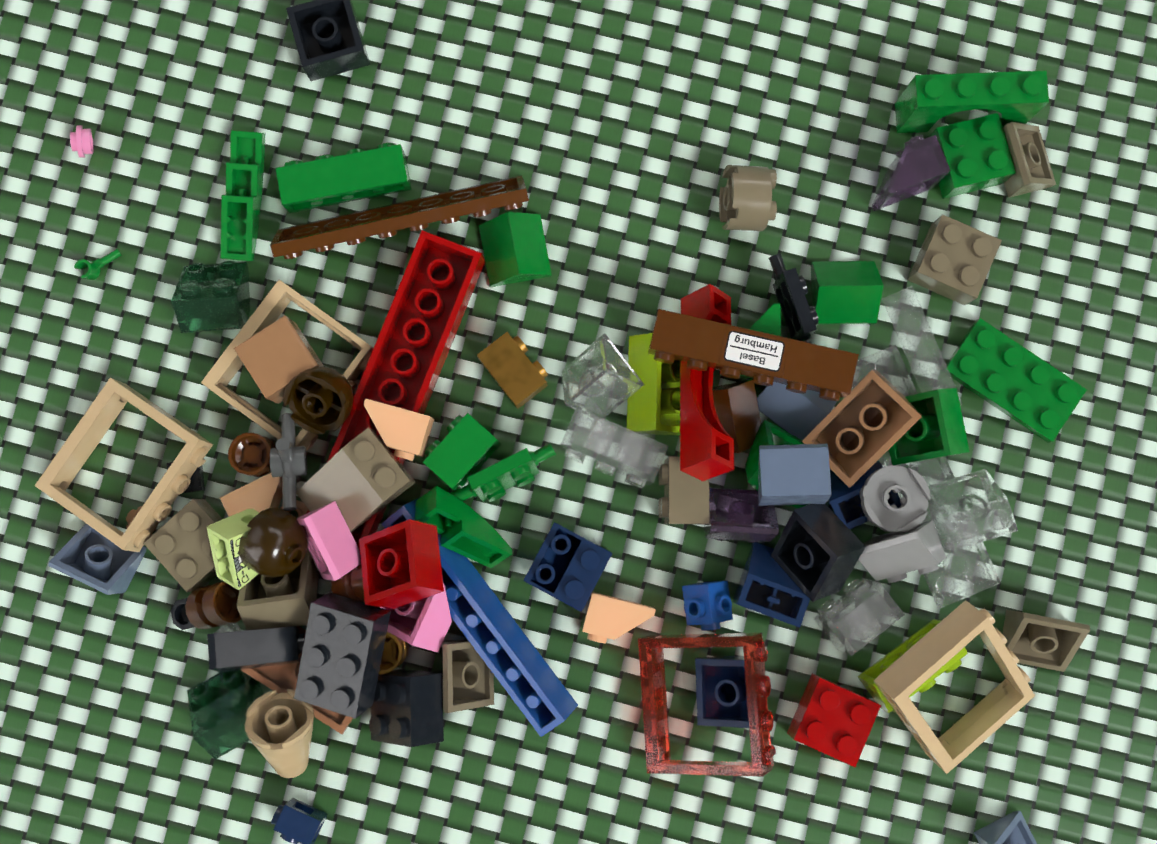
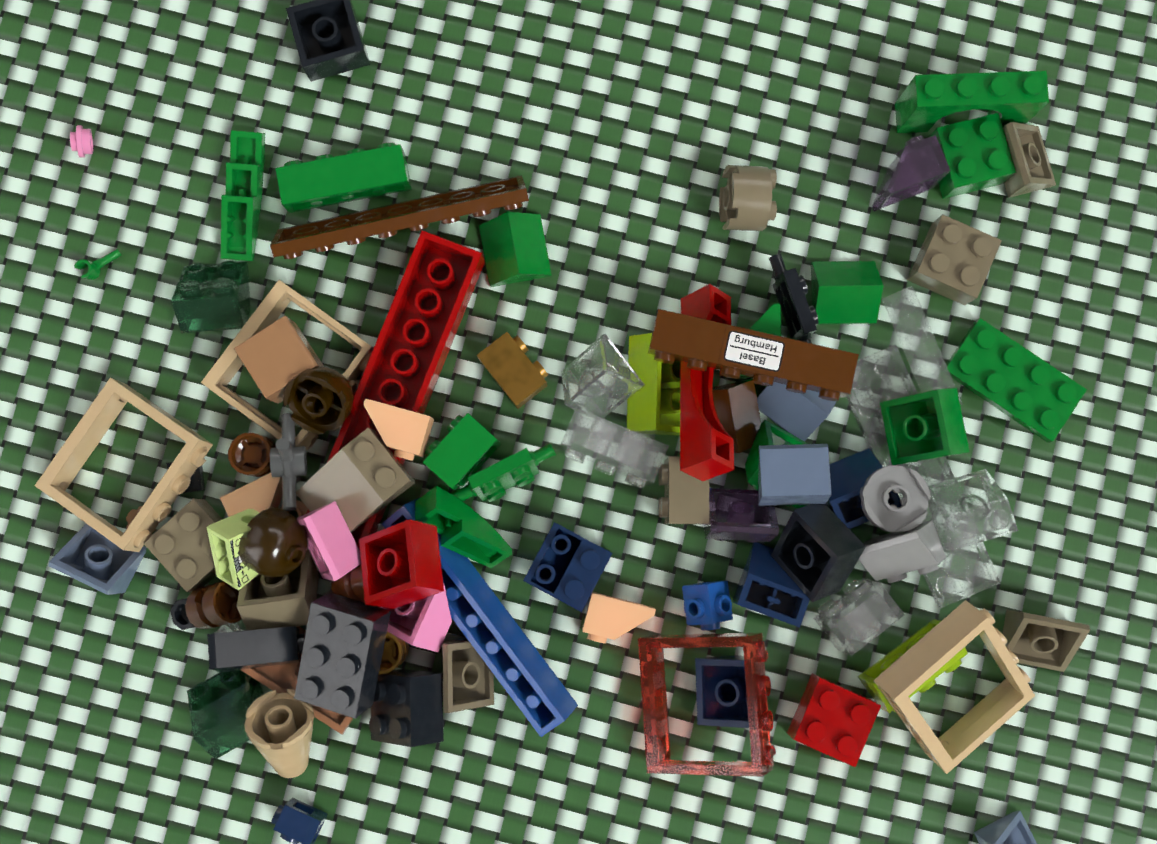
medium nougat slope [802,370,922,488] -> none

